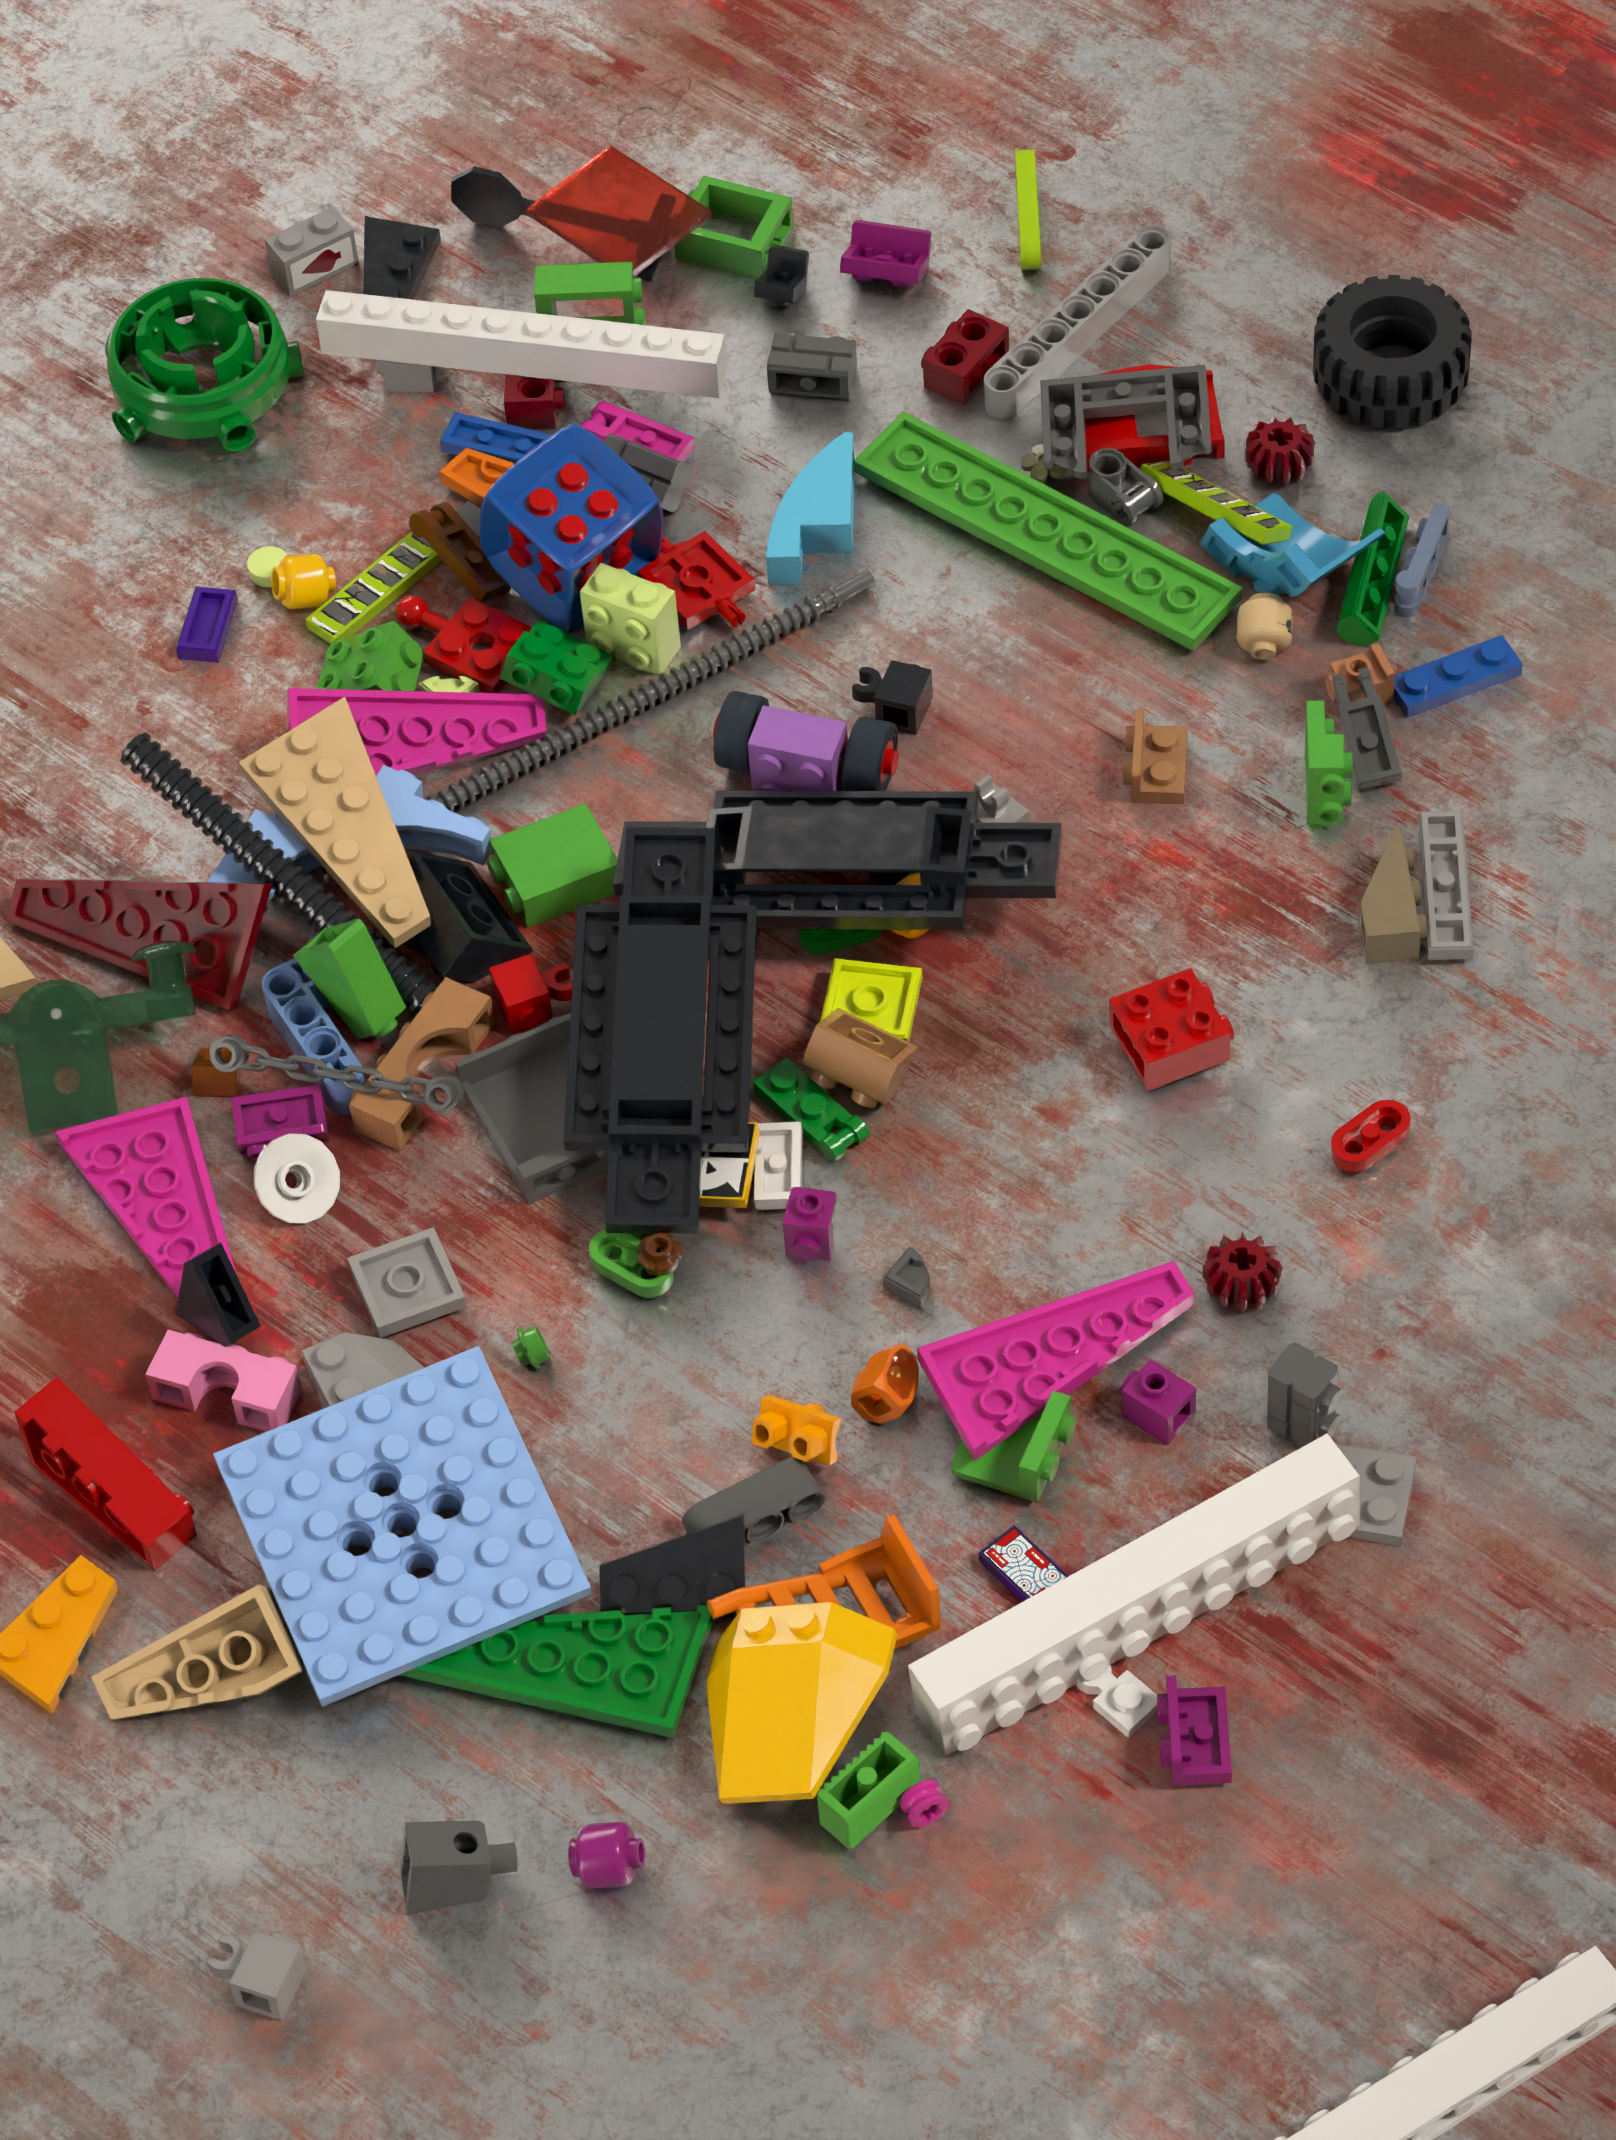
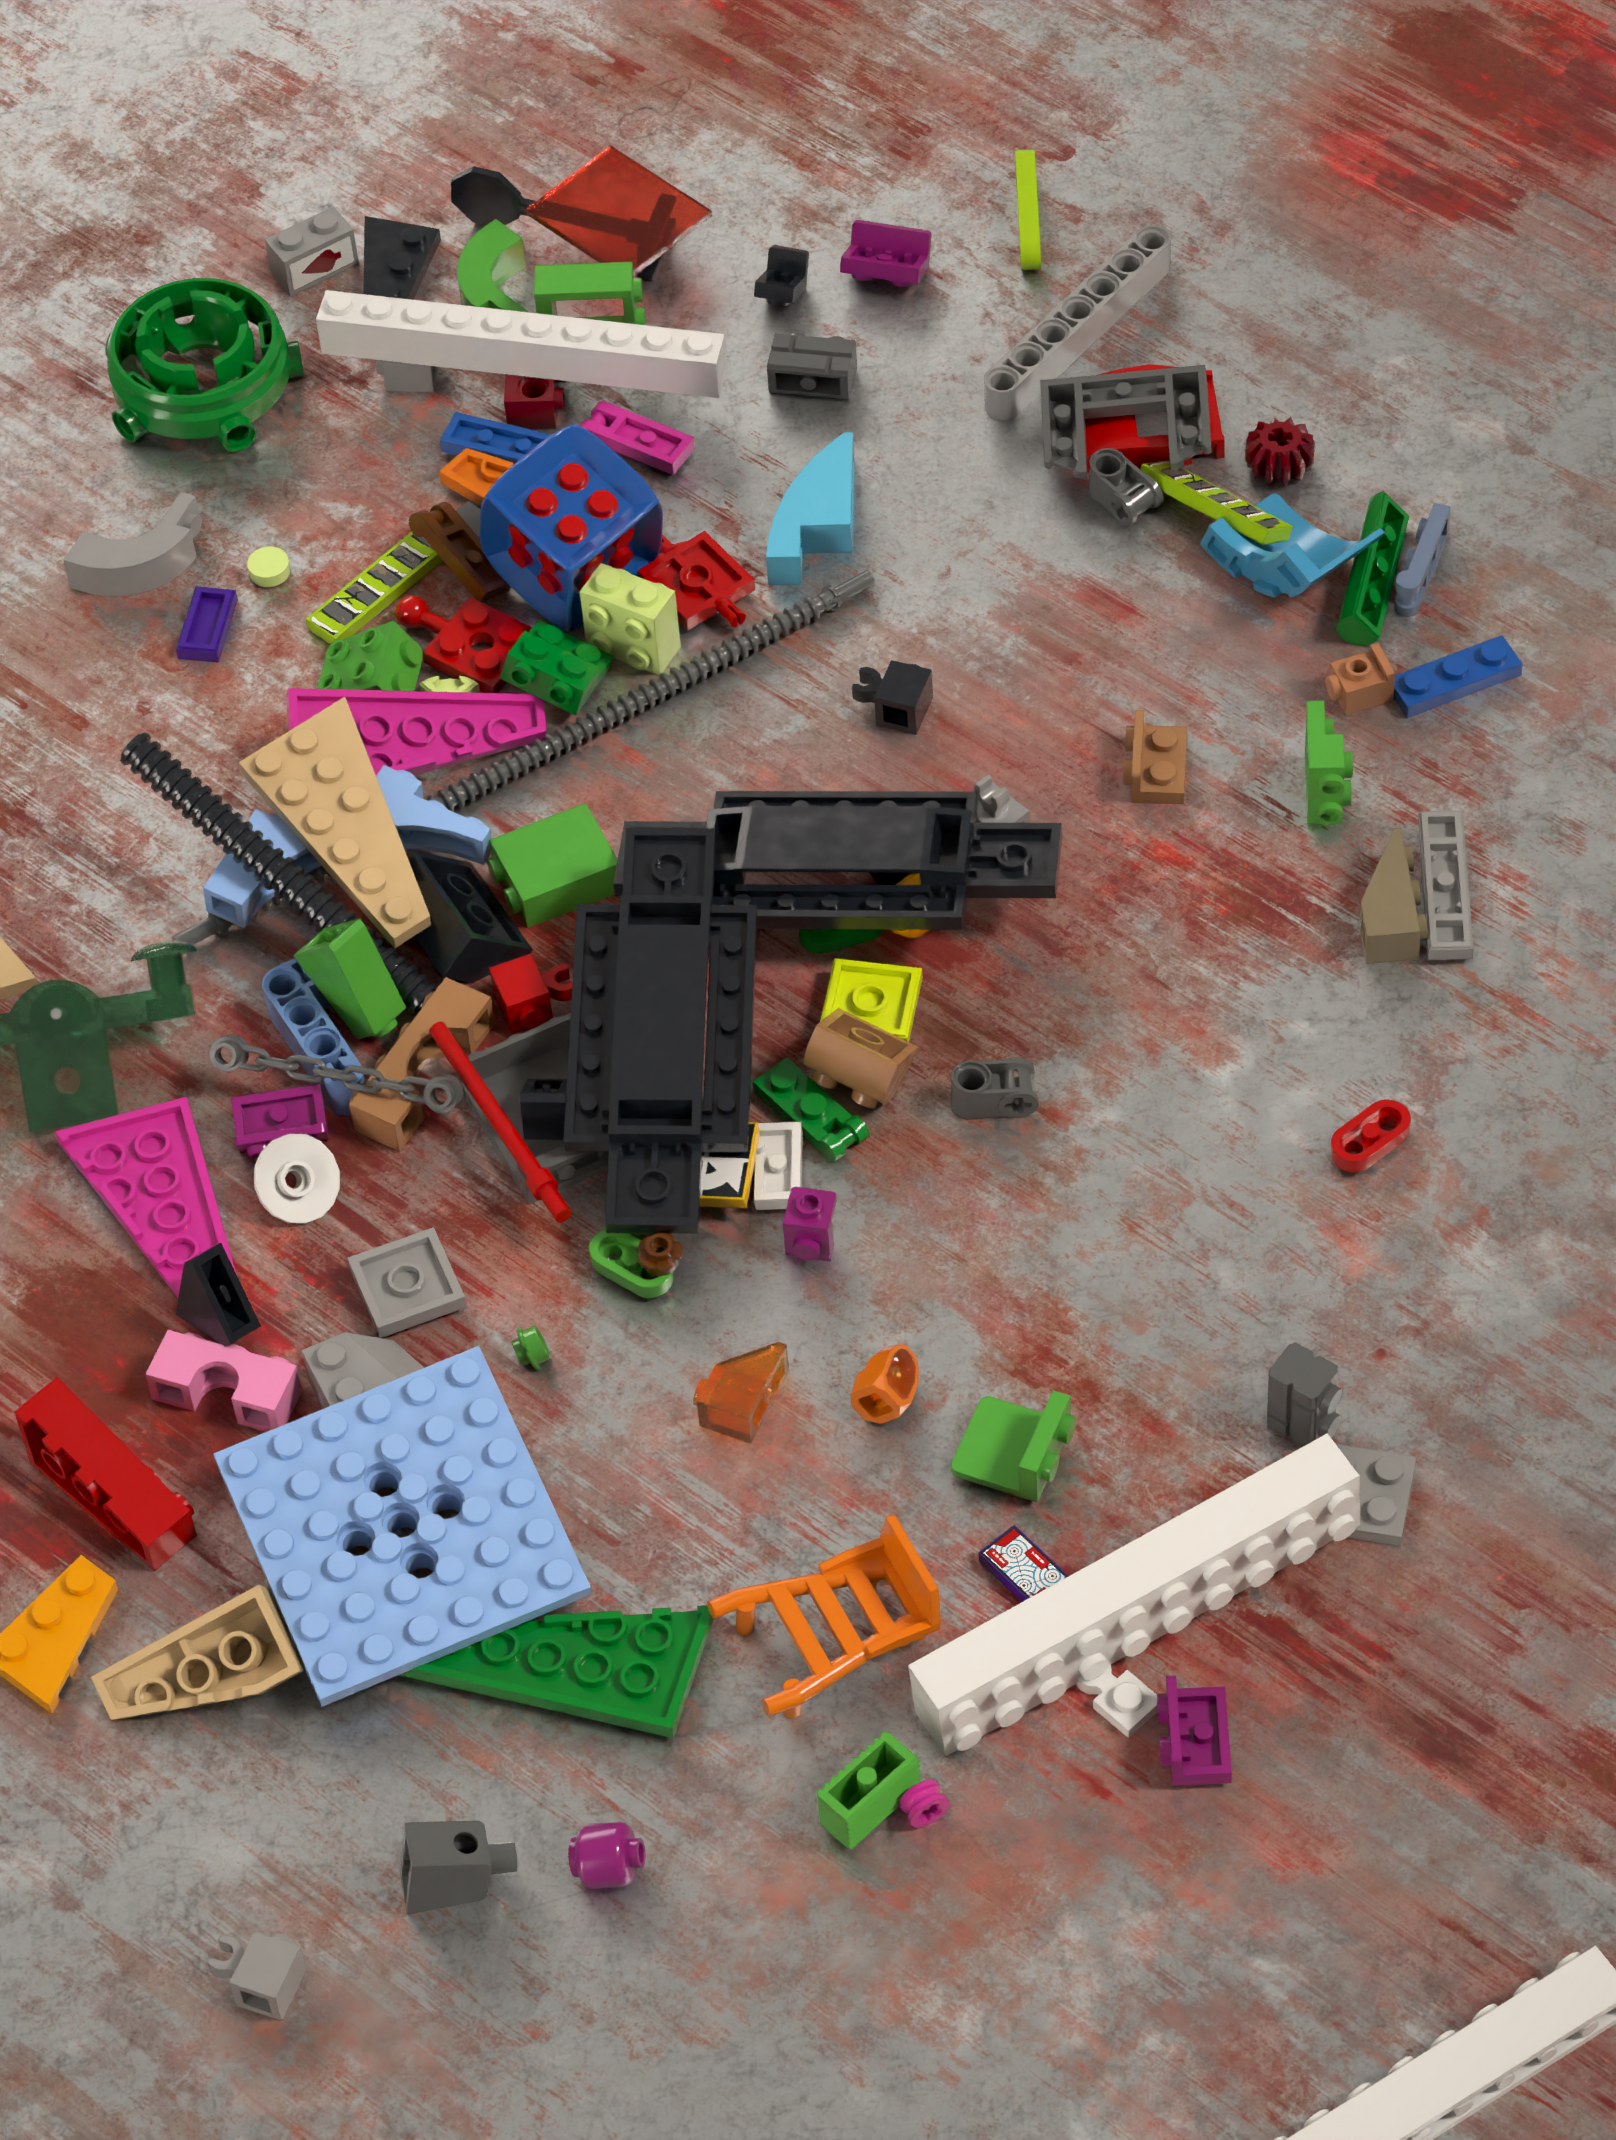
dark red wing [5,878,273,1010] -> none
dark orange slope [191,1047,242,1097] -> none
yellow head [271,553,336,610] -> none
black wing [599,1513,746,1613] -> none
dark grey brick [604,433,693,513] -> none
bright green window [670,175,794,278] -> none
dark grey beam [682,1457,826,1549] -> none
yellow wedge [706,1602,898,1804] -> none
brick [713,691,899,791] -> none
light orange hips [751,1395,841,1466] -> none
bright green plate [853,411,1243,651] -> none
dark grey tile [883,1246,930,1308] -> none
dark pink wing [917,1261,1194,1461] -> none
dark red brick [921,309,1009,406] -> none
olive plant [1021,444,1067,483] -> none
red brick [1109,968,1234,1091] -> none
magenta brick [1120,1359,1196,1445] -> none
dark red gear [1202,1231,1282,1313] -> none
tan head [1236,593,1293,660] -> none
black tyre [1313,275,1472,429] -> none
dark grey hinge [1332,667,1402,791] -> none
none -> light grey arch [64,492,202,597]
none -> red bar [429,1021,572,1223]
none -> bright green arch [457,219,528,312]
none -> black slope [520,1078,567,1140]
none -> clear orange slope [693,1342,789,1444]
none -> dark grey piece [950,1057,1039,1120]

